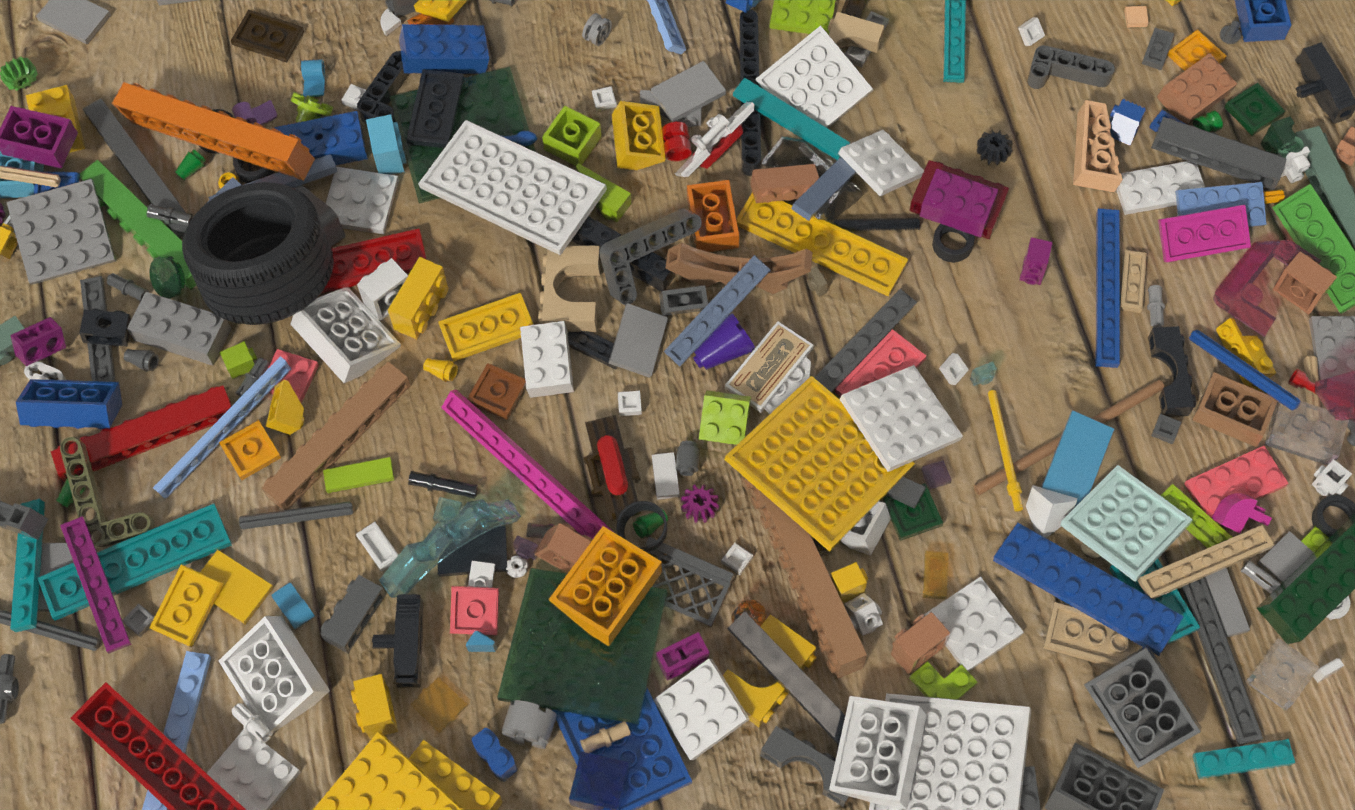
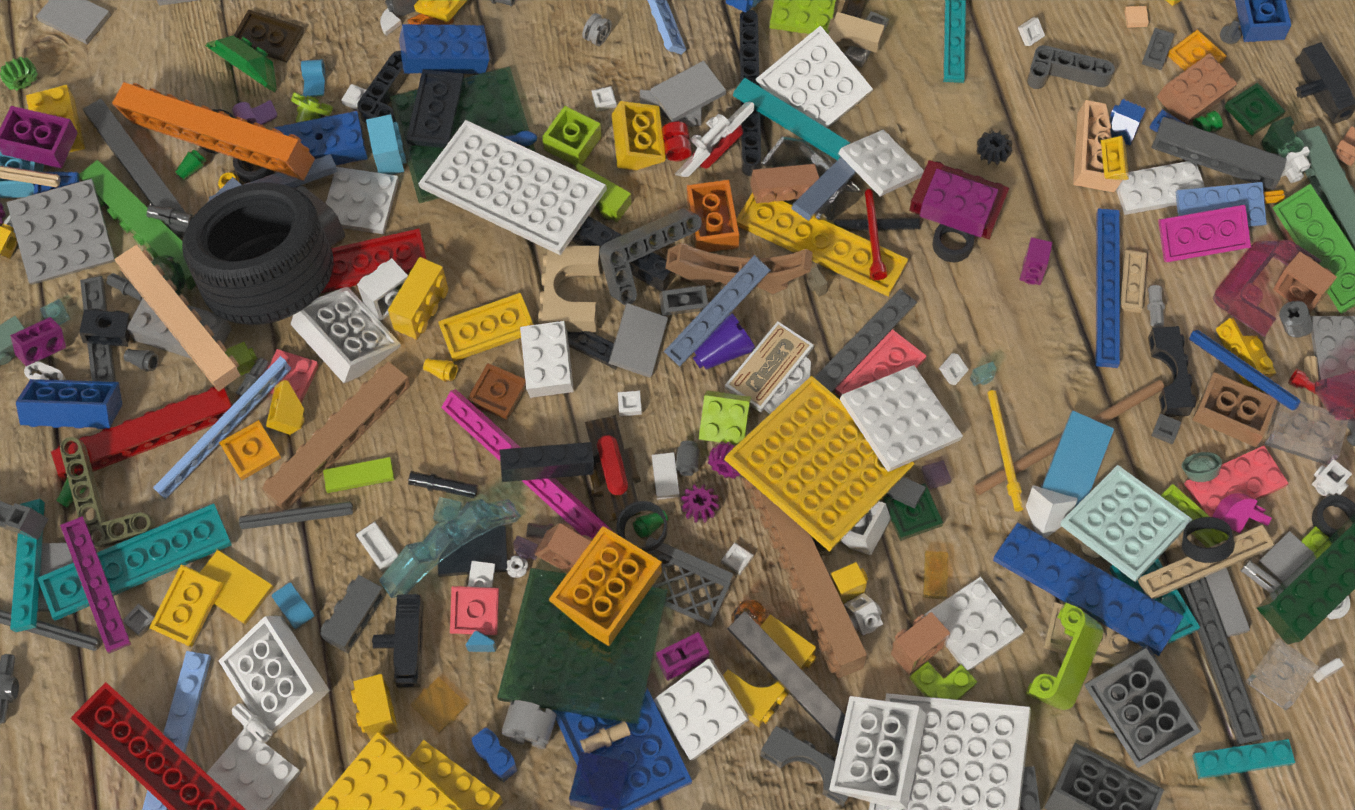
none -> clear light blue plate [40,299,71,325]
none -> light nougat brick [114,244,241,391]
none -> green wedge [205,36,277,93]
none -> black brick [499,442,594,482]
none -> magenta gear [708,441,741,479]
none -> red piece [865,189,888,280]
none -> lime windscreen [1025,603,1103,710]
none -> yellow slope [1101,136,1129,180]
none -> sand green hat [1181,452,1222,482]
none -> black tyre [1182,517,1235,563]
none -> dark grey piece [1279,301,1313,338]

